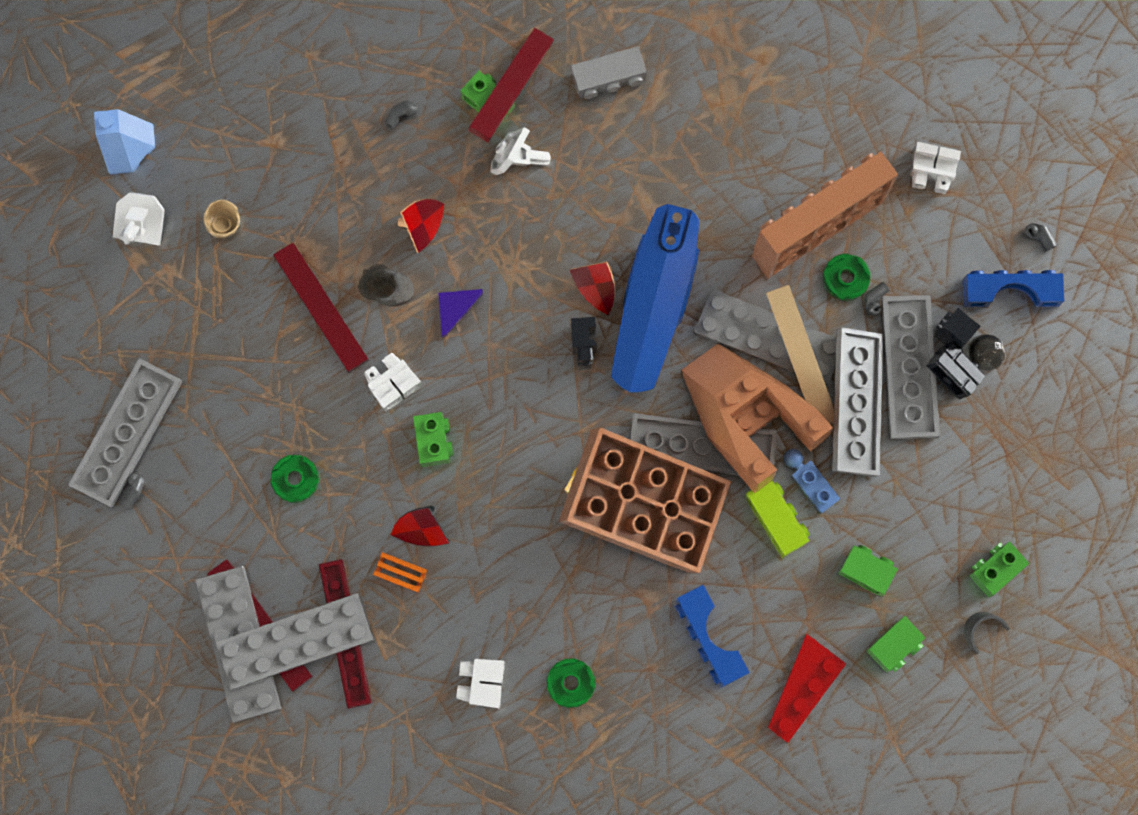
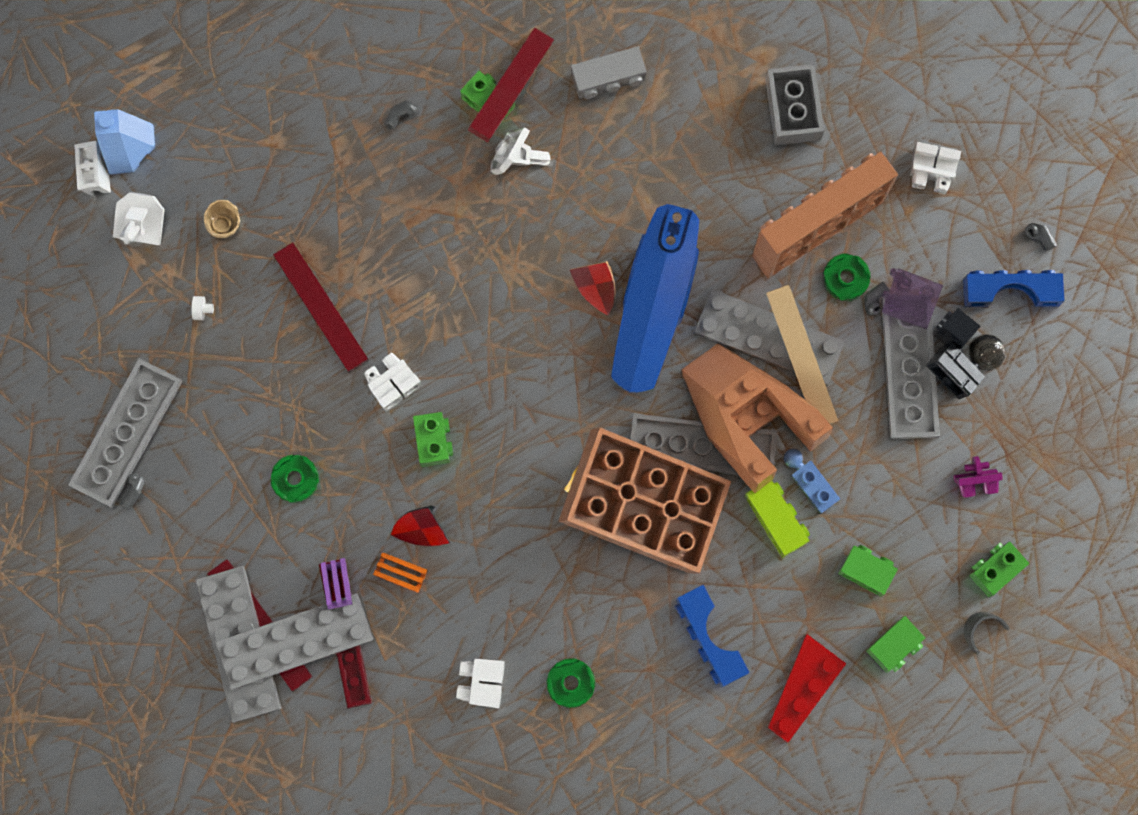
clear smoke piece [358,264,414,306] -> none
shield [397,199,444,253] -> none
dark purple tile [439,289,483,337] -> none
black hips [571,317,597,366] -> none
light grey plate [832,328,883,477] -> none
none -> white hinge [74,141,111,195]
none -> white tile [192,296,214,320]
none -> medium lavender tile [321,558,353,610]
none -> light grey brick [765,64,824,145]
none -> clear purple plate [881,268,943,330]
none -> magenta hips [953,456,1003,498]

